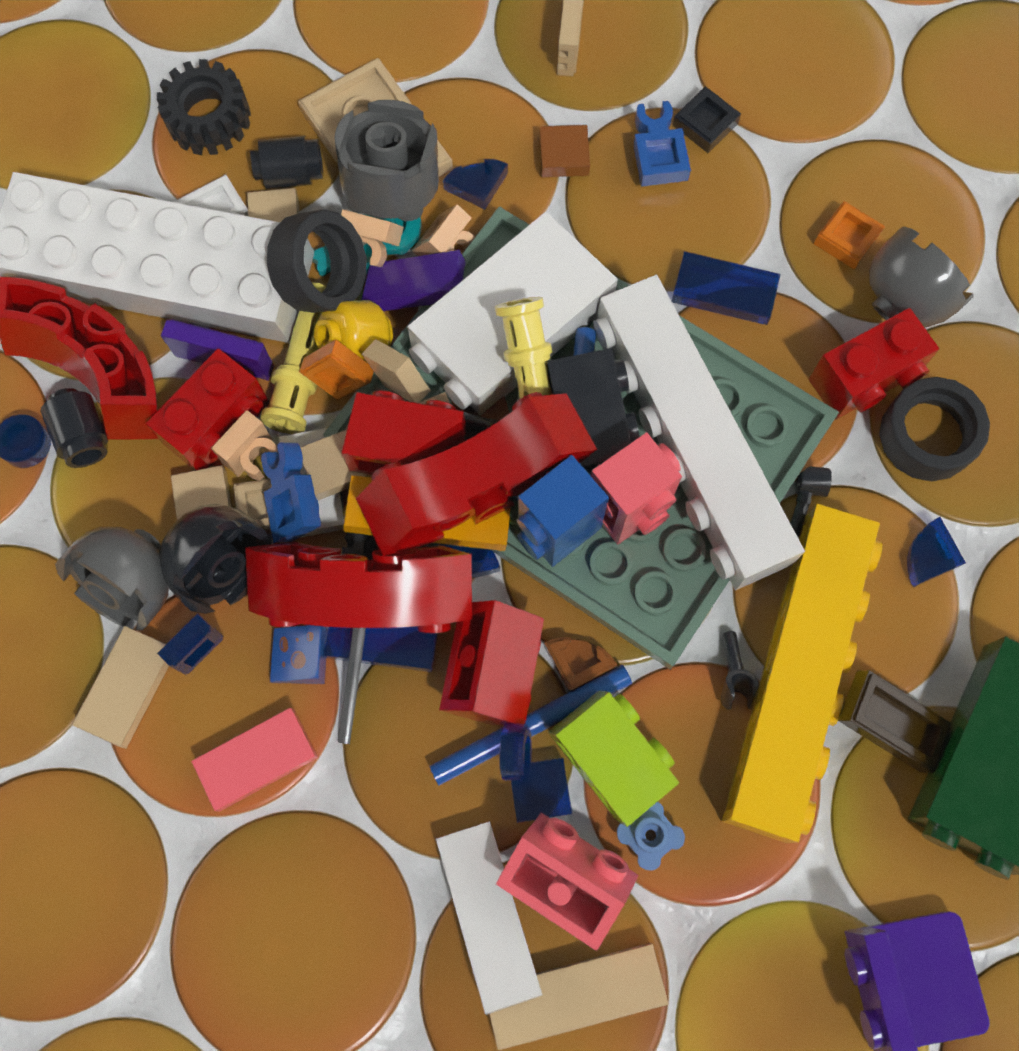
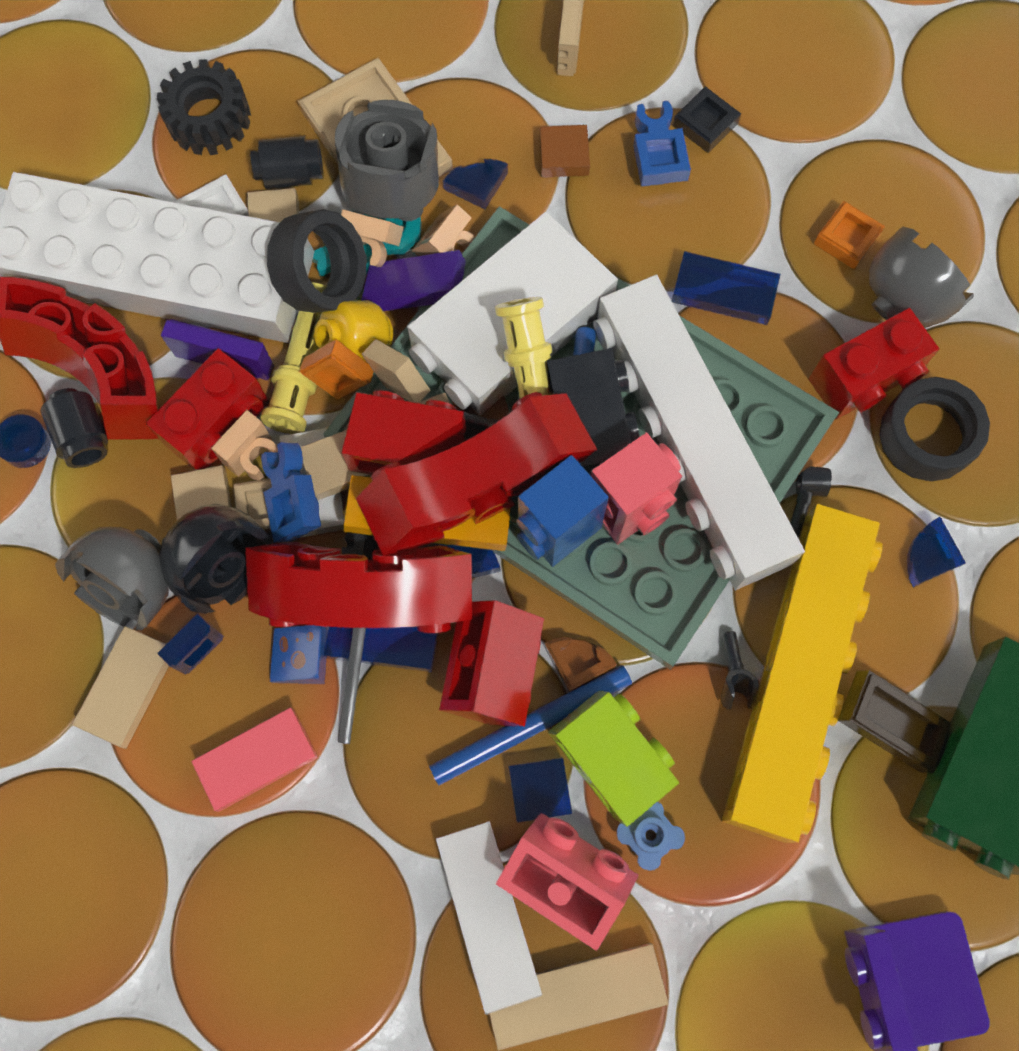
clear blue tile [499,723,532,781] -> none

